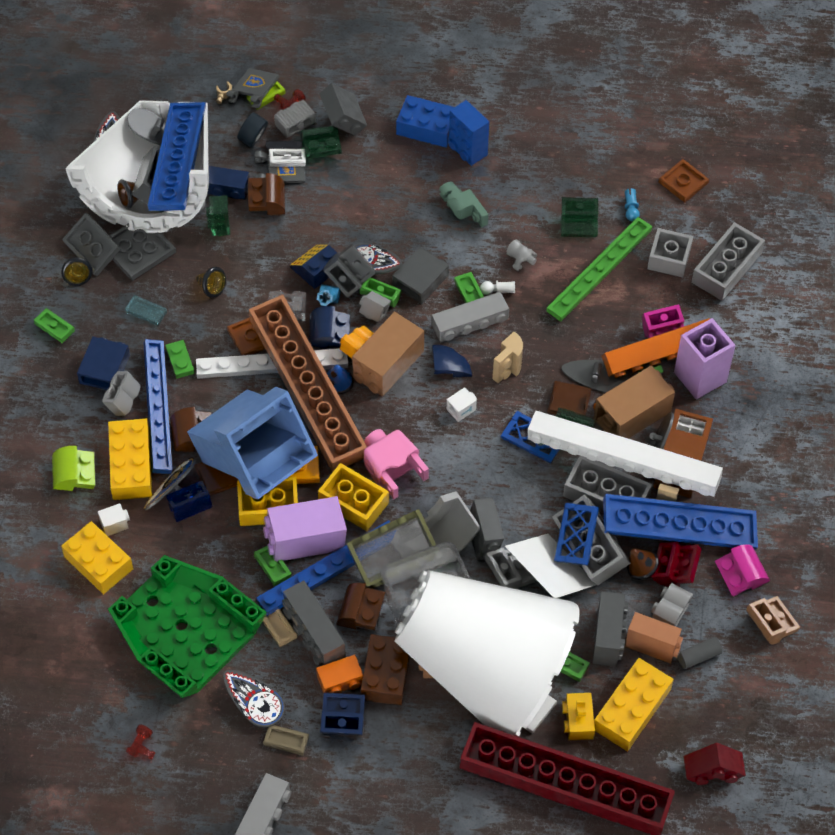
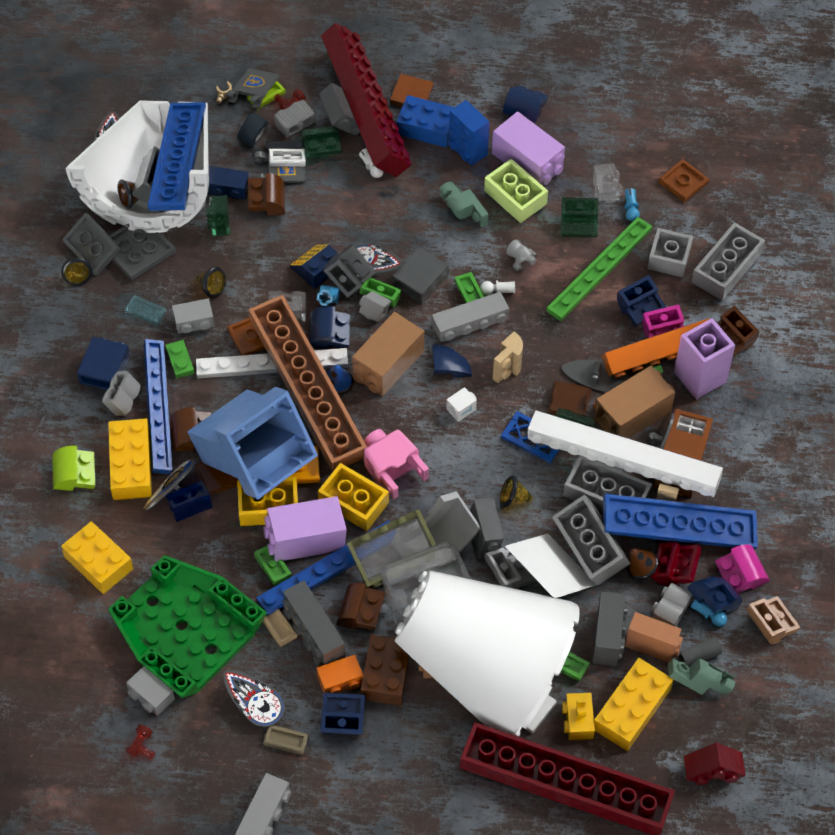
bright green plate [34,308,75,343] -> none
white brick [98,503,130,536] -> none
shield [127,108,166,146] -> none
light orange brick [339,326,374,358] -> none
blue window [554,503,599,566] -> none
none -> light grey brick [126,666,175,716]
none -> light grey brick [172,298,214,334]
none -> dark red brick [321,23,412,178]
none -> white pin [359,148,384,178]
none -> dark orange tile [390,74,434,106]
none -> yellowish green brick [484,159,548,223]
none -> lavender brick [492,111,565,186]
none -> clear yellow hat [500,475,533,508]
none -> dark blue brick [503,85,548,123]
none -> clear brick [592,163,623,204]
none -> dark blue brick [617,275,666,327]
none -> sand green plate [668,658,735,695]
none -> dark blue brick [687,576,742,614]
none -> dark azure pin [691,599,727,627]
none -> reddish brown brick [717,305,759,358]

